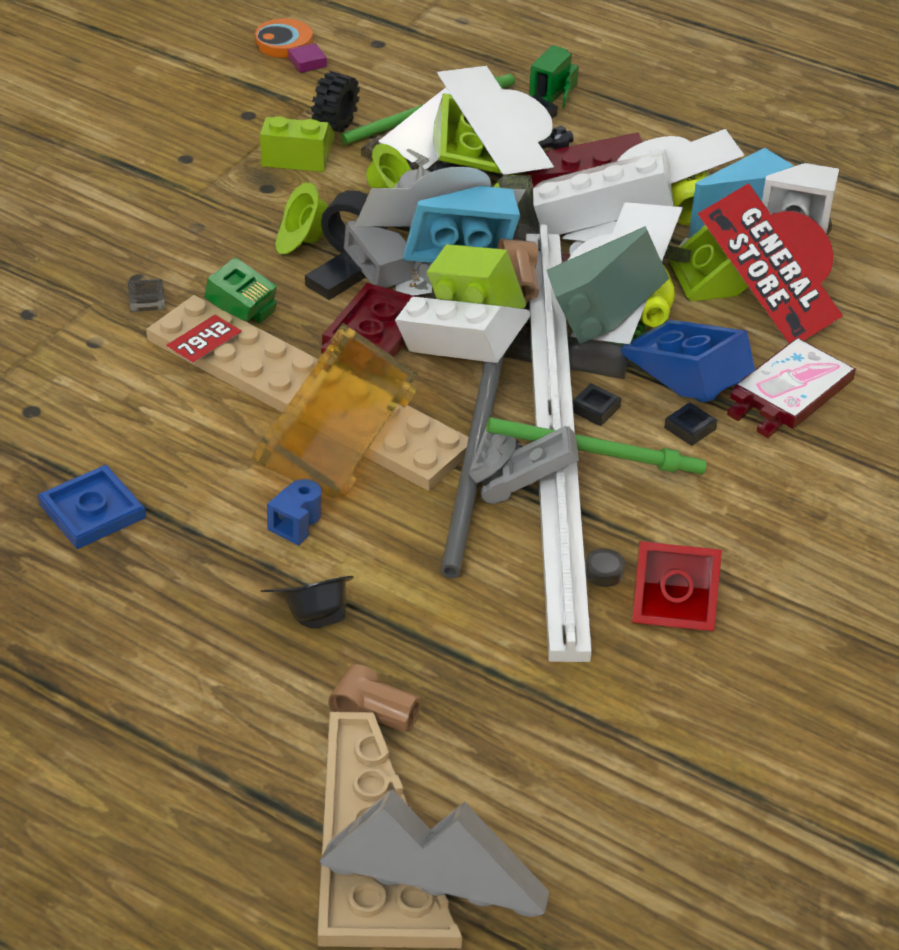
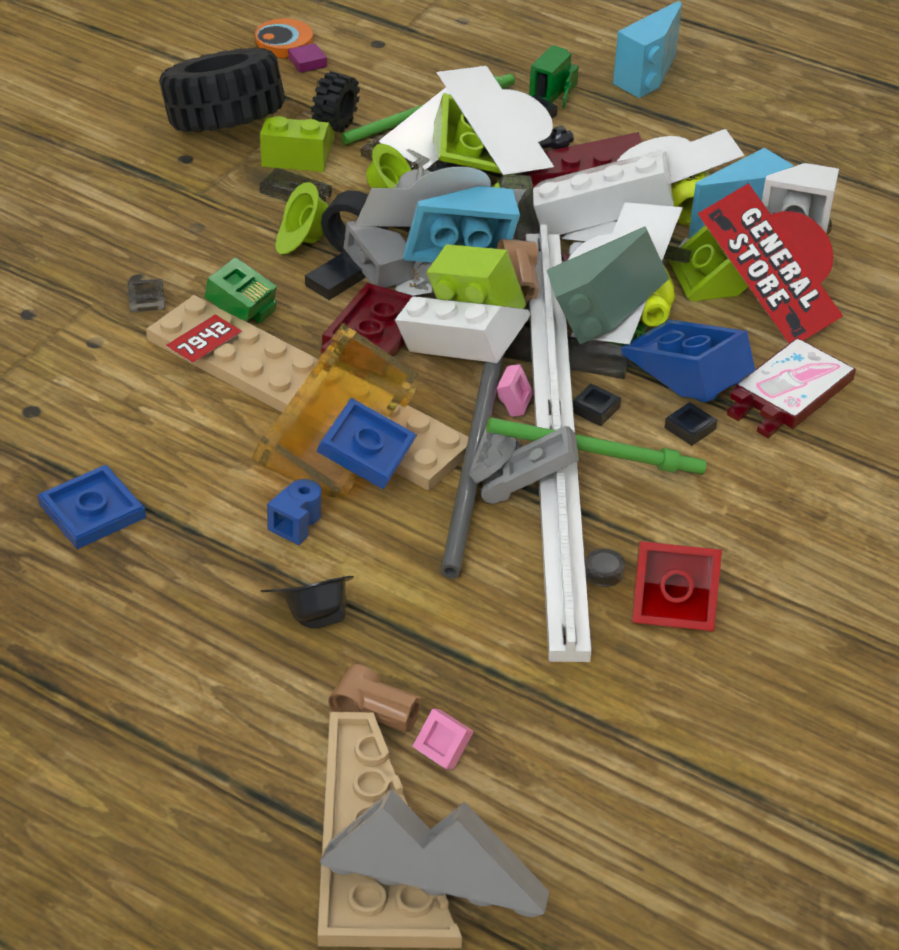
none -> black tyre [159,48,285,132]
none -> clear smoke tile [260,168,332,202]
none -> blue tile [316,398,417,490]
none -> bright pink plate [412,709,474,770]
none -> bright pink plate [496,364,534,417]
none -> medium azure slope [613,1,682,98]

